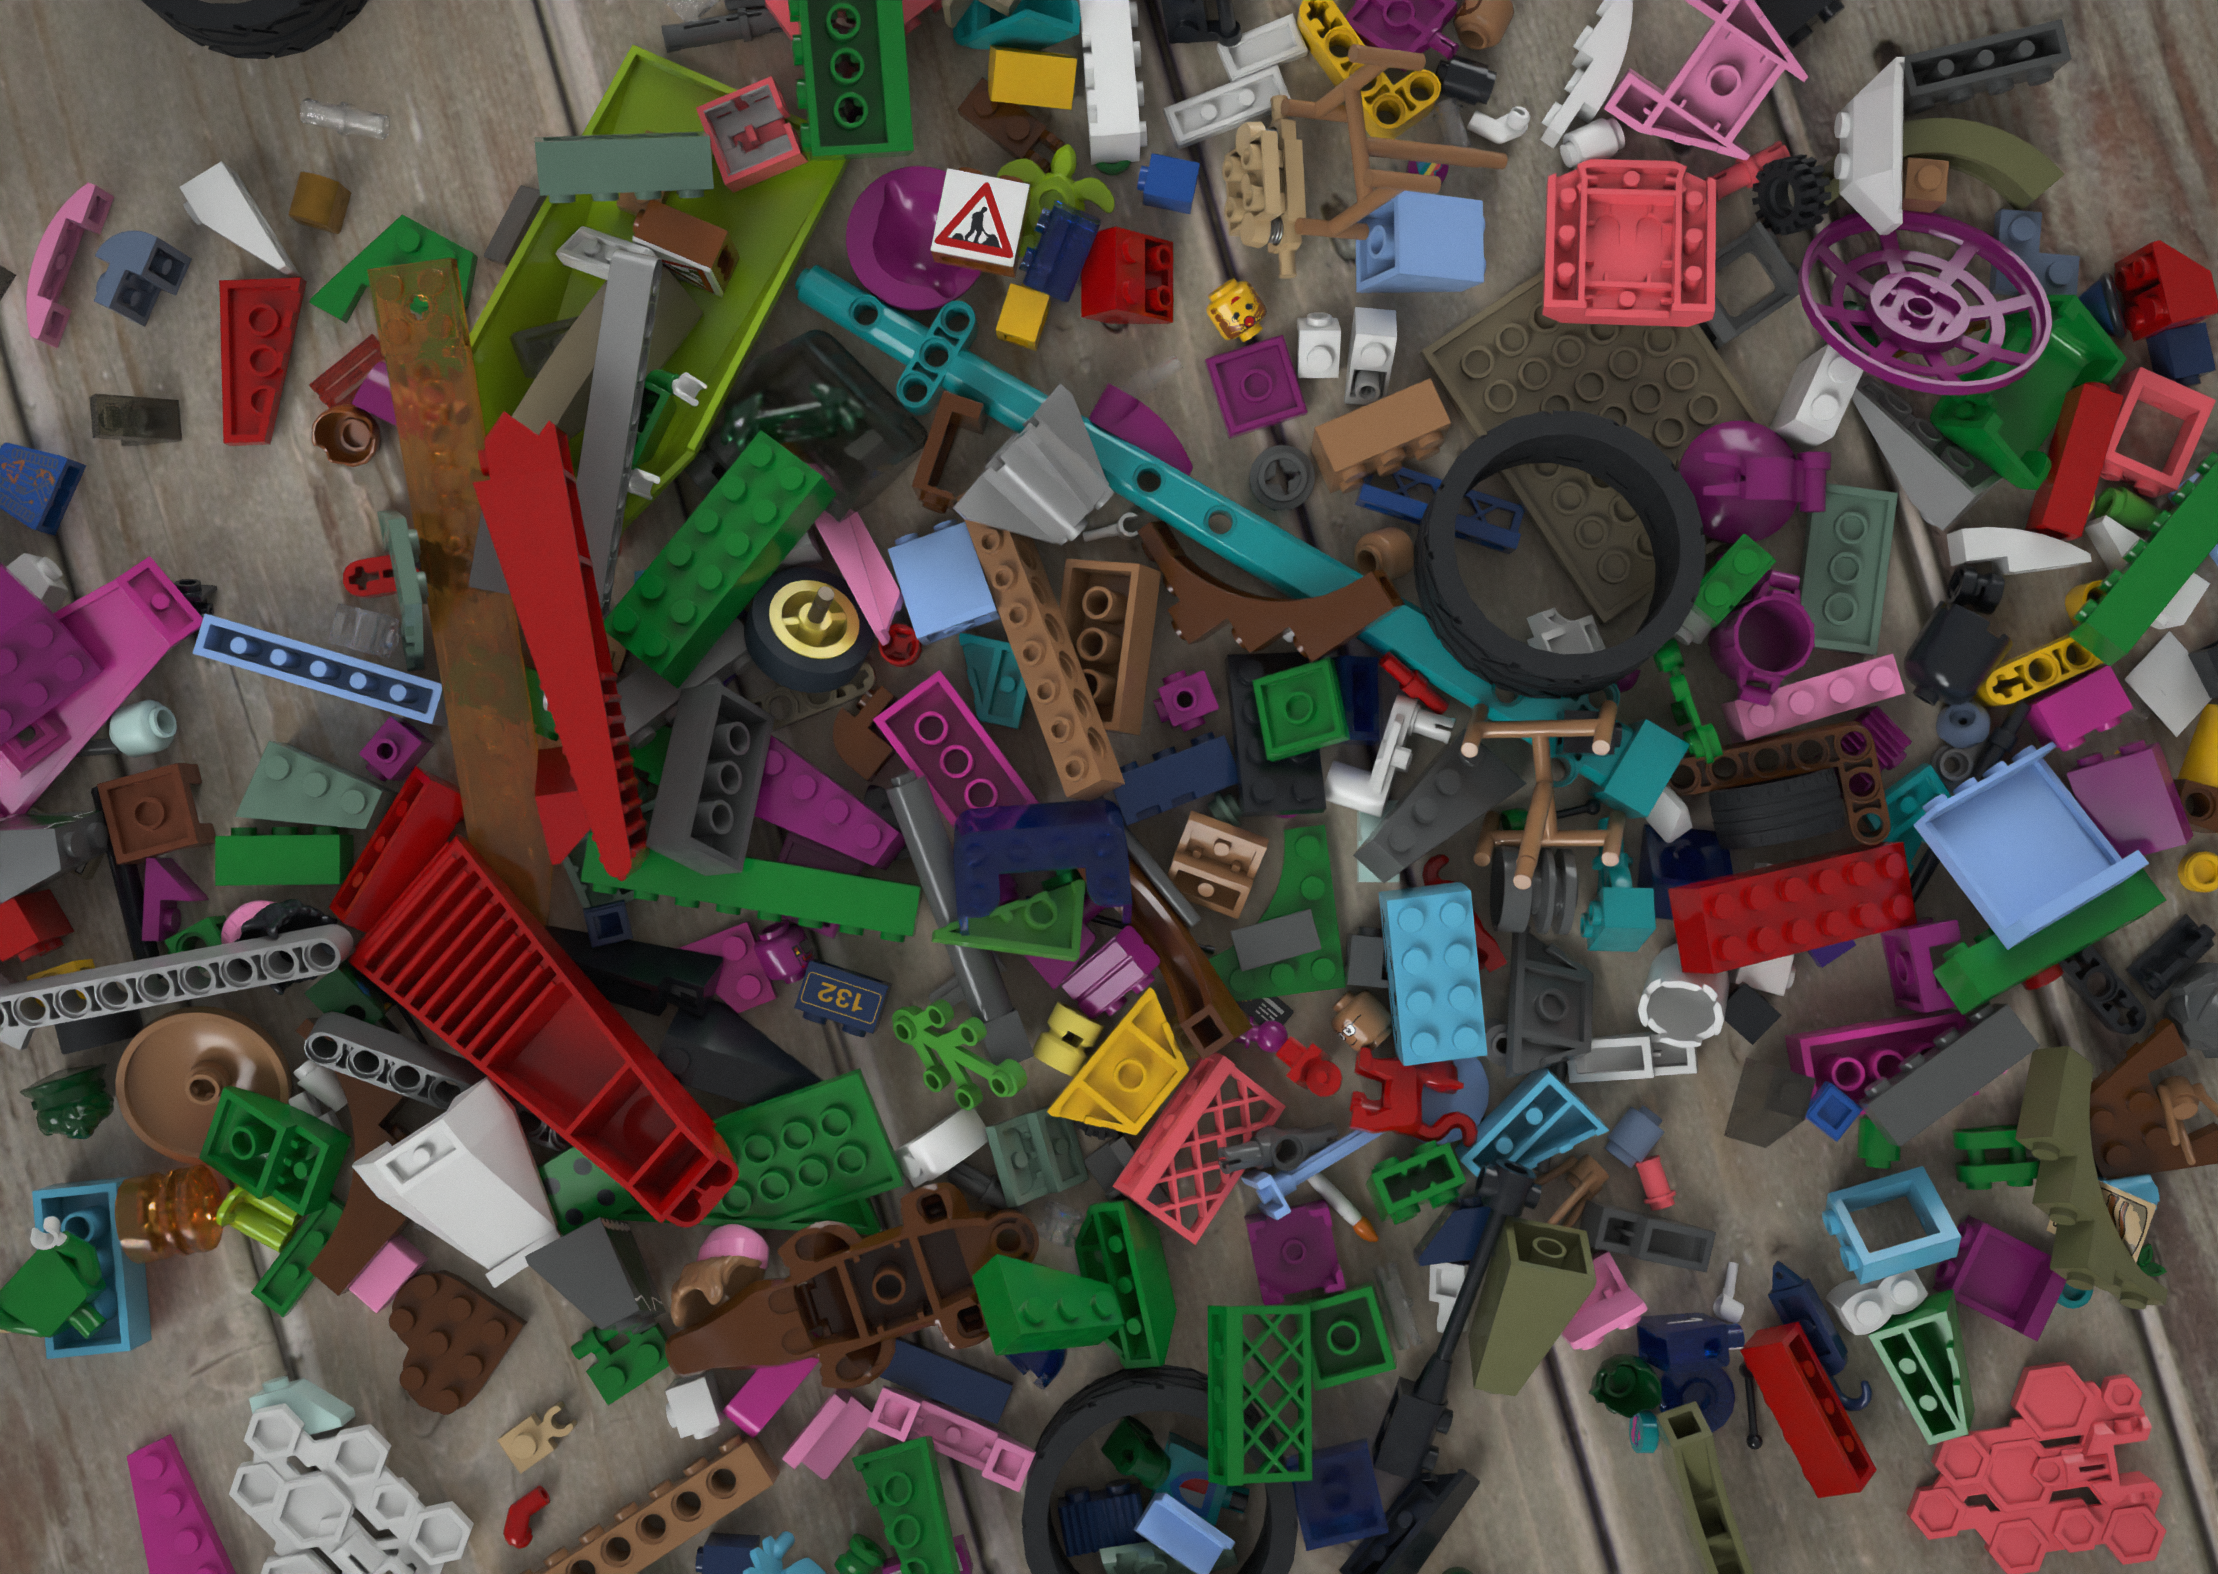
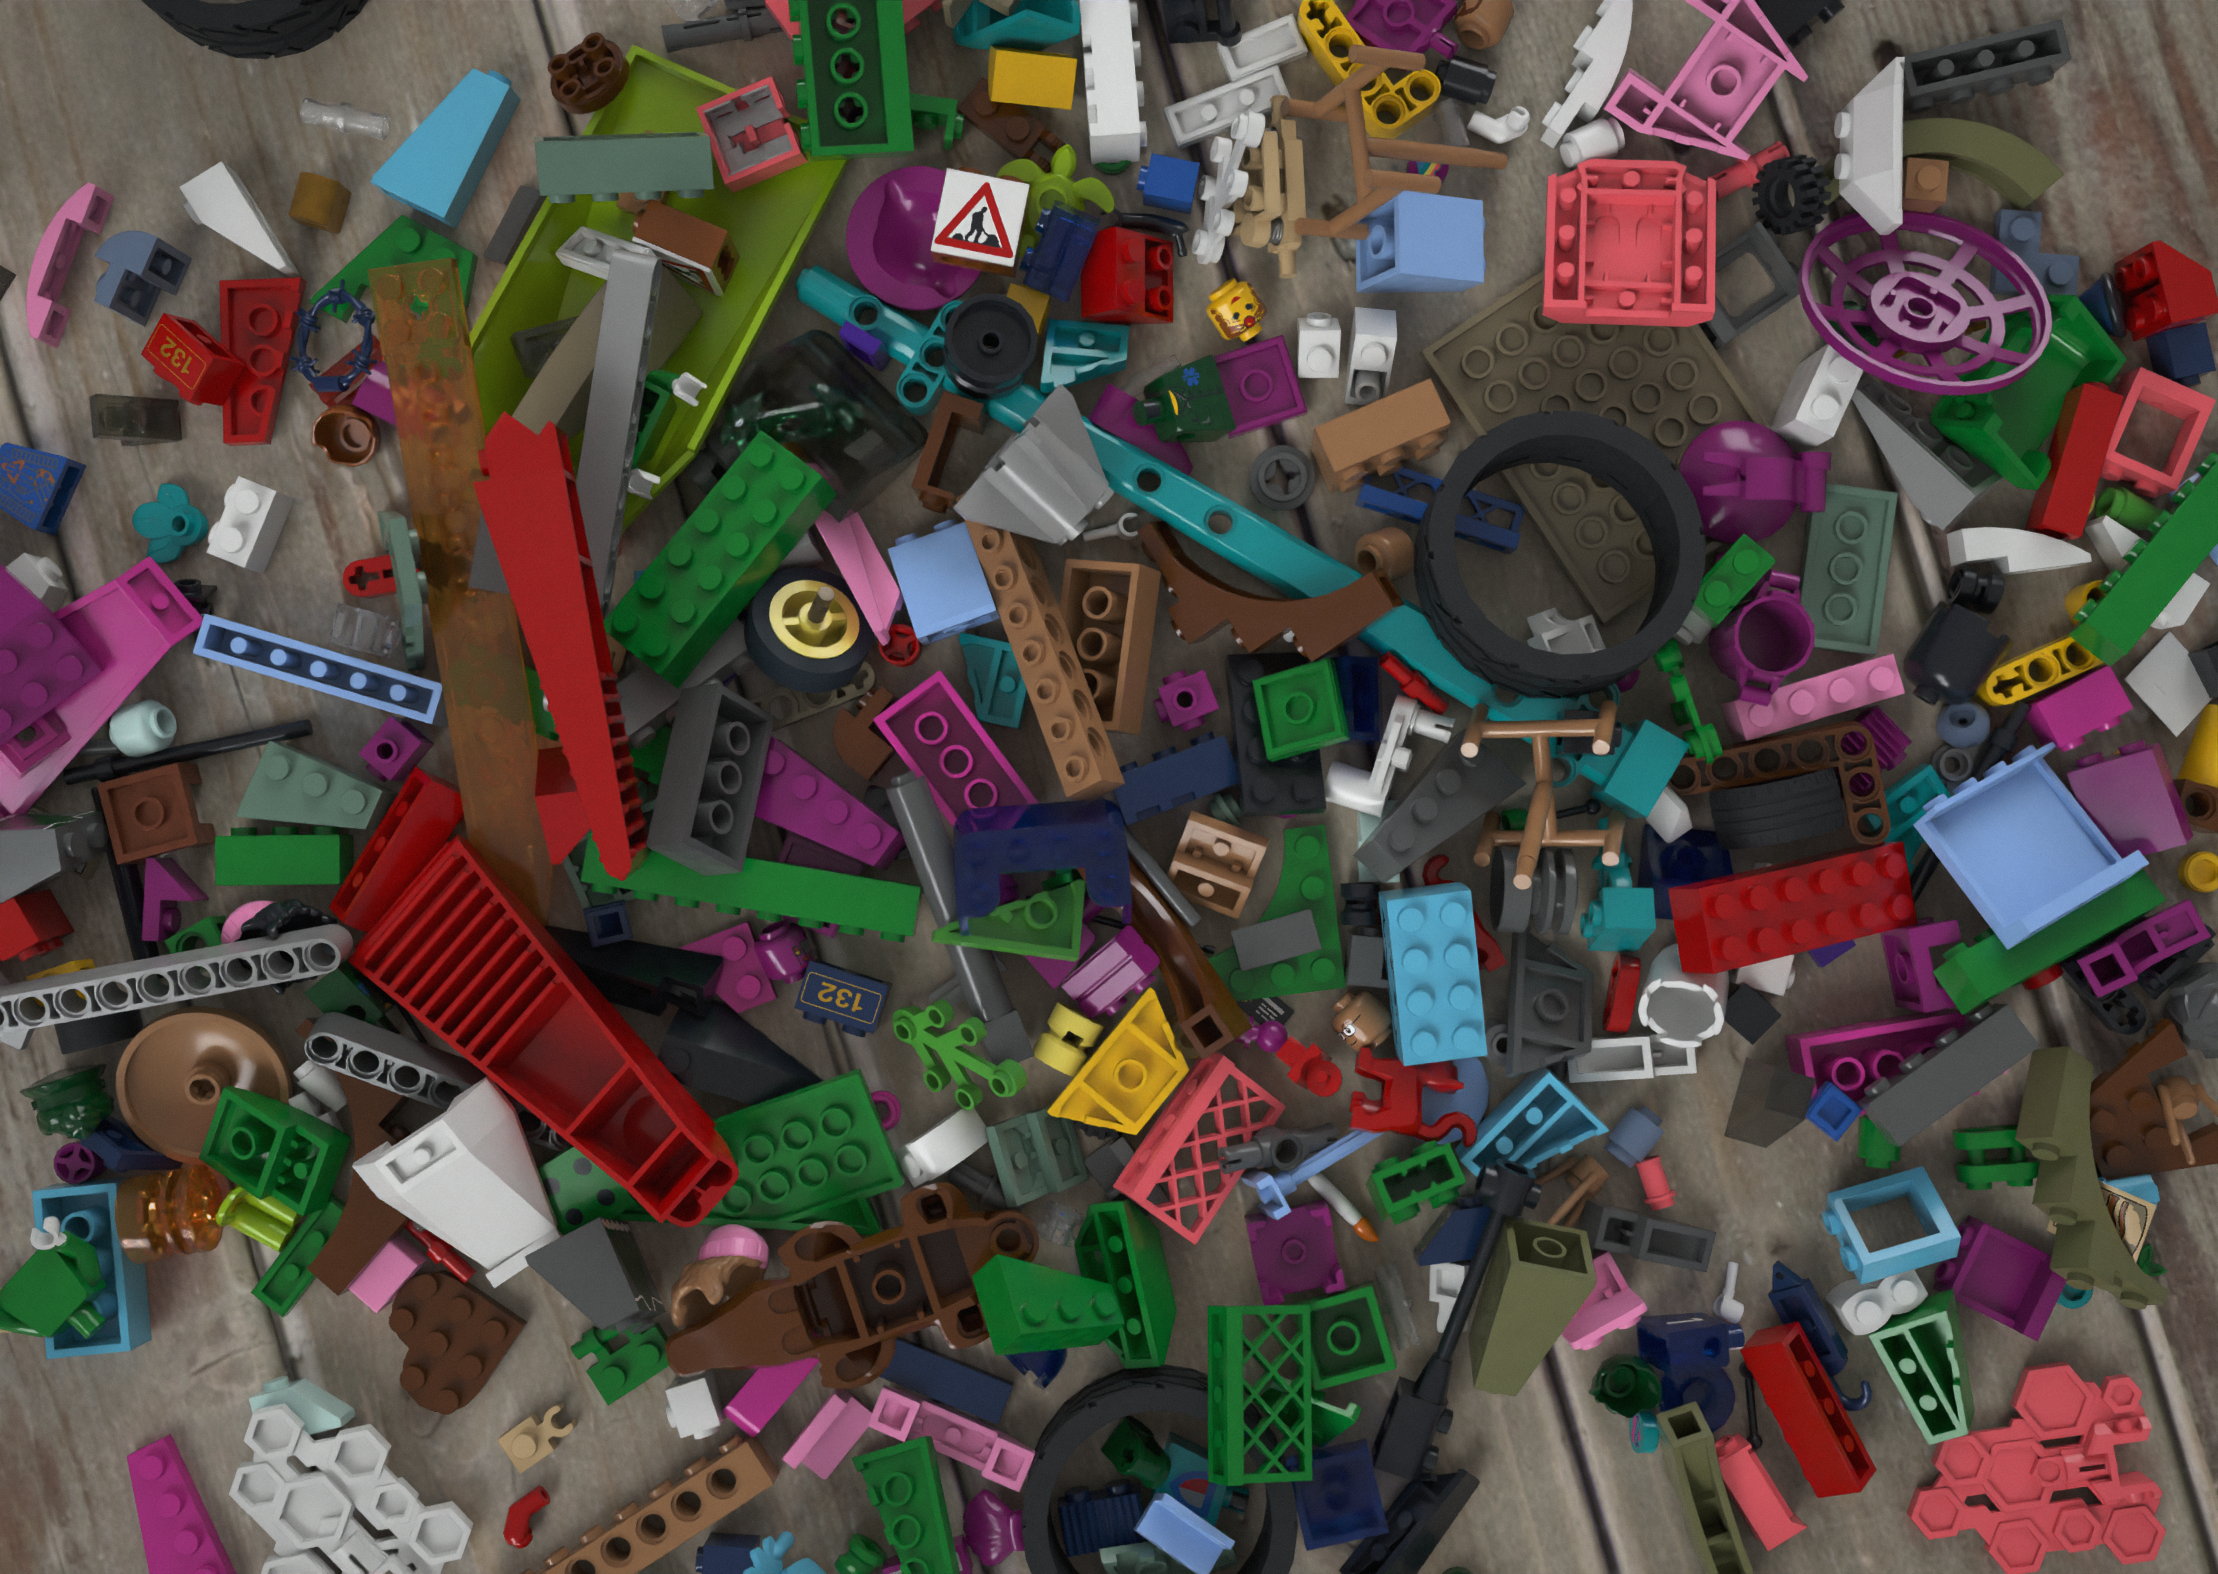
none -> magenta wheel [54,1140,107,1184]
none -> black bar [63,719,313,785]
none -> dark blue wing [79,1116,183,1173]
none -> teal plate [132,483,209,564]
none -> red brick [141,313,245,406]
none -> white brick [206,476,294,574]
none -> dark blue piece [290,279,379,393]
none -> medium azure slope [370,68,521,229]
none -> red bar [404,1219,477,1283]
none -> reddish brown tile [547,32,629,114]
none -> dark purple tile [839,320,891,371]
none -> dark pink plate [871,1090,902,1131]
none -> green bracket [910,93,964,151]
none -> black wheel [942,293,1038,400]
none -> magenta animal [963,1489,1025,1567]
none -> teal wing [1040,319,1130,393]
none -> black piece [1100,207,1190,257]
none -> dark green torso [1133,354,1237,443]
none -> white plant [1192,110,1265,265]
none -> green wing [1253,1376,1362,1448]
none -> black wheel [1340,883,1382,925]
none -> red beam [1602,954,1641,1034]
none -> coral window [1715,1433,1807,1552]
none -> magenta arch [2076,898,2211,998]

